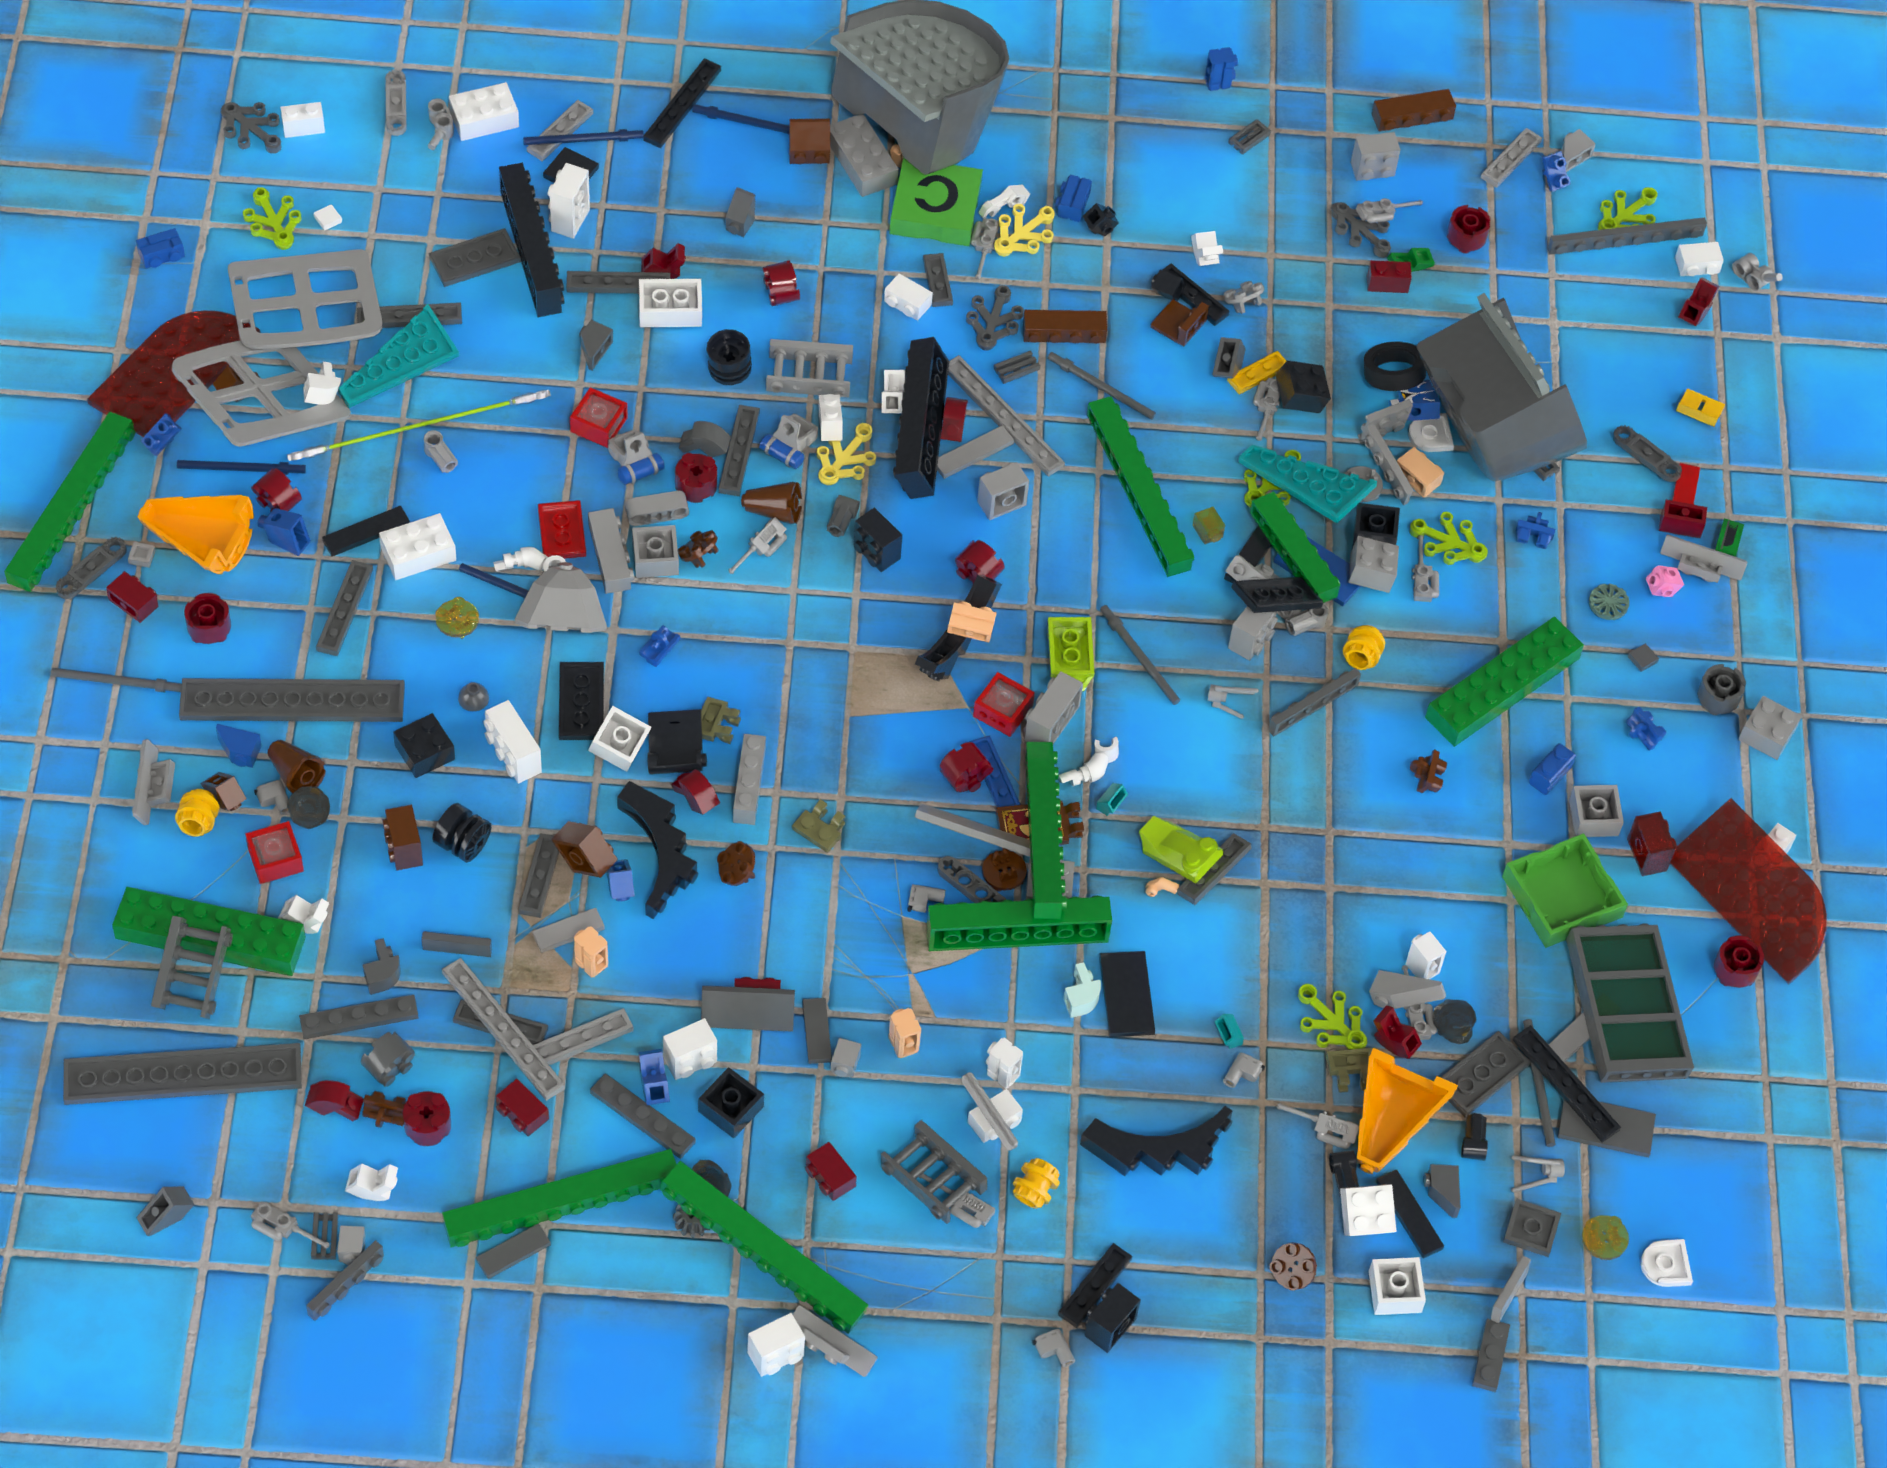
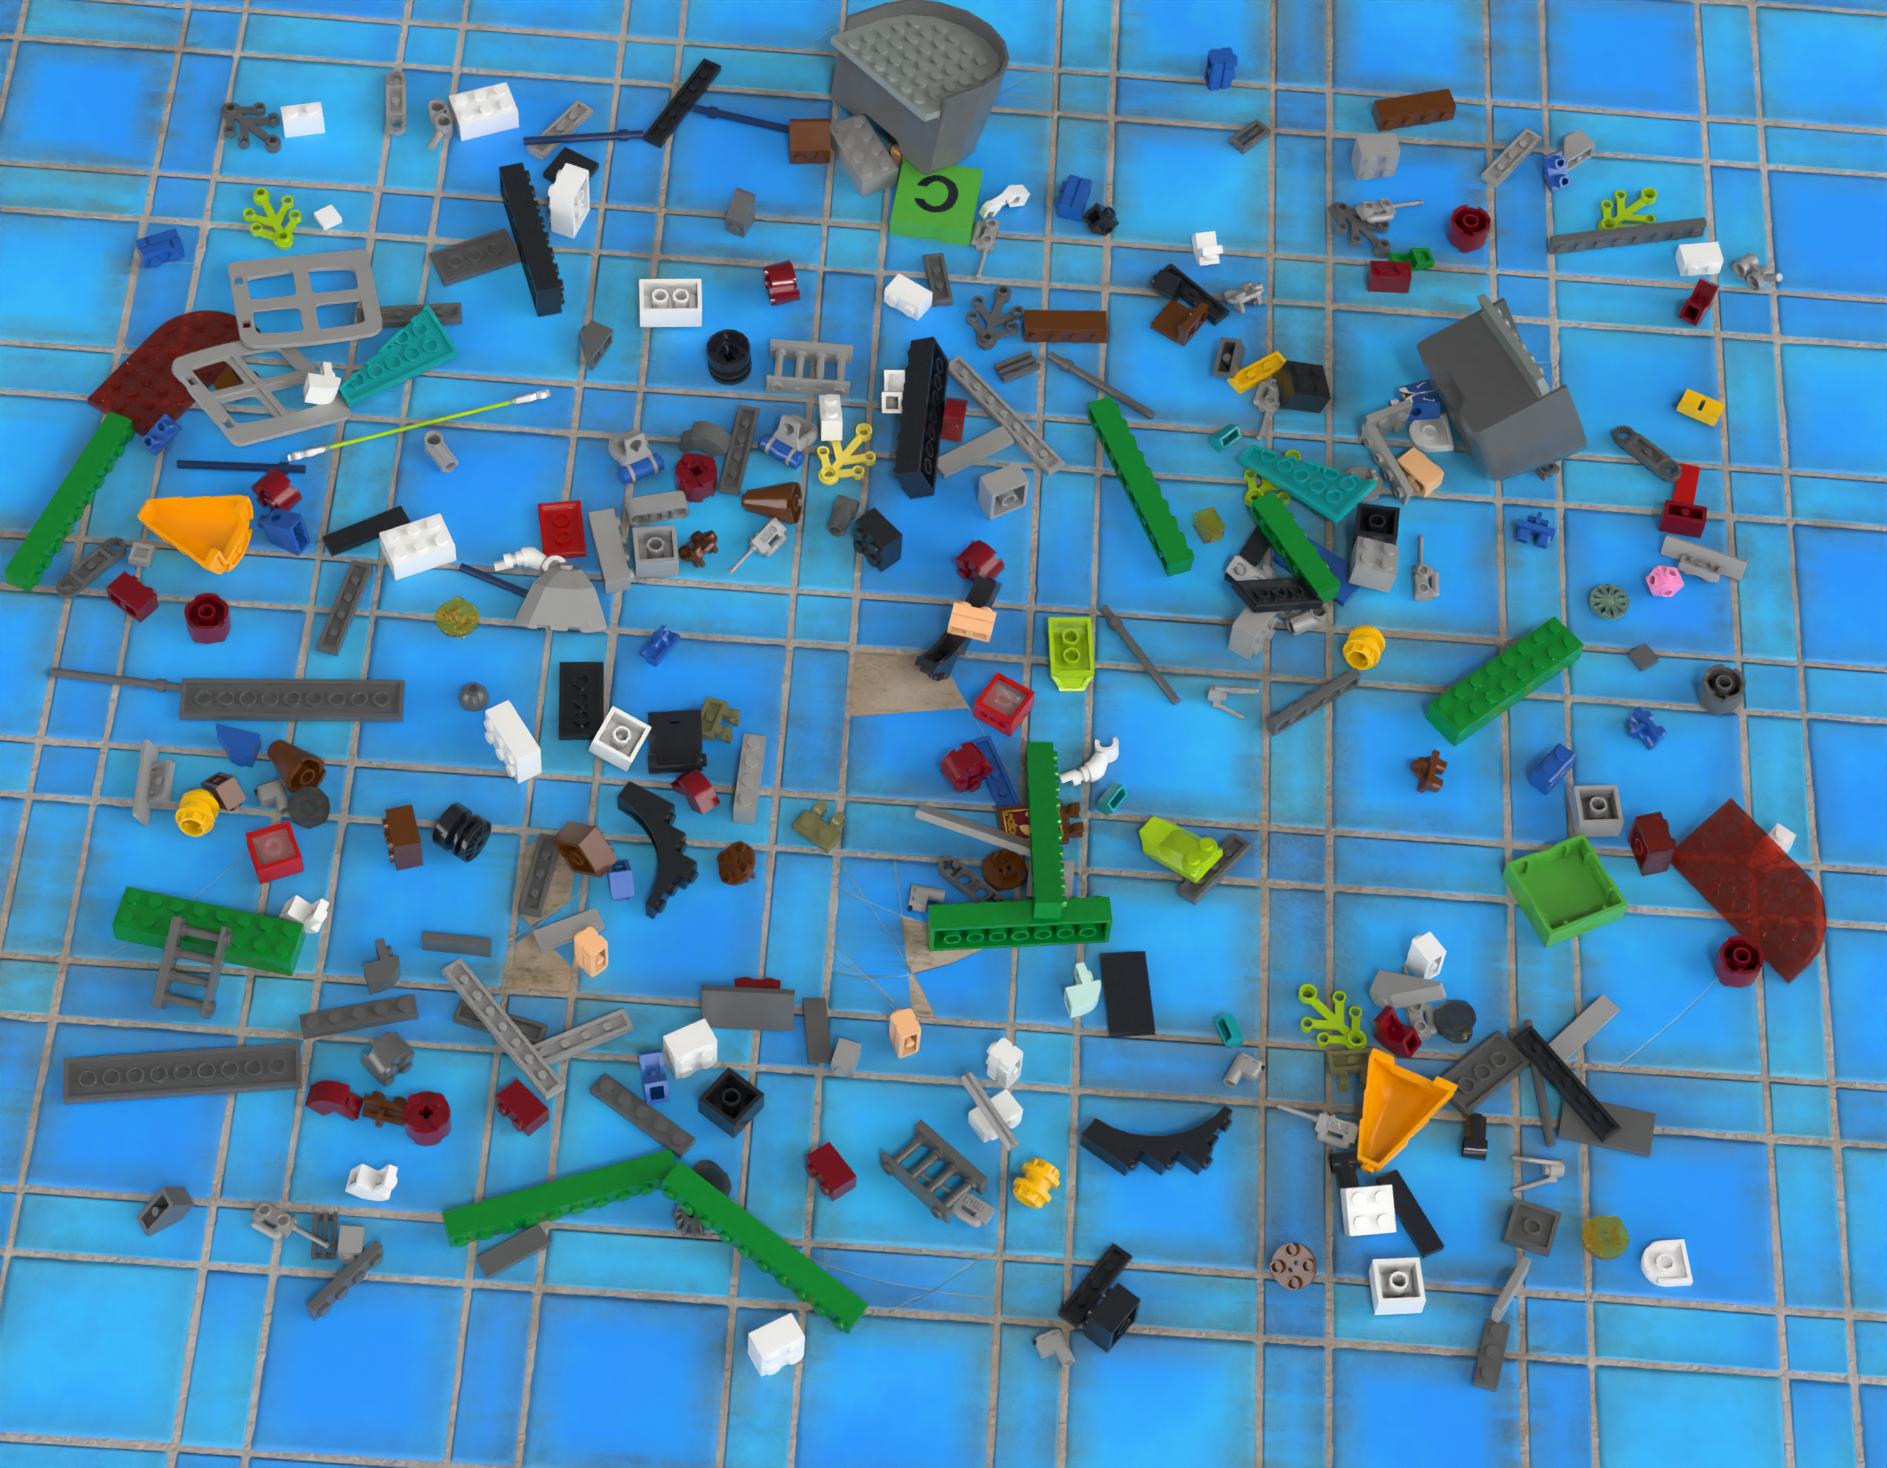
black brick [393,713,455,778] -> none
dark grey plate [567,271,670,294] -> none
red piece [570,387,628,448] -> none
dark red brick [641,243,686,279] -> none
light grey bracket [793,1306,878,1377] -> none
light yellow plant [994,204,1055,257] -> none
light grey brick [1023,671,1083,744] -> none
light nougat arm [1145,877,1179,897] -> none
black tyre [1364,341,1426,391] -> none
lime plant [1409,512,1488,565] -> none
dark grey slope [1424,1164,1461,1218] -> none
window [1566,924,1694,1083] -> none
green slope [1715,518,1744,557] -> none
light grey brick [1739,696,1802,760] -> none
none -> teal piece [1210,424,1242,453]

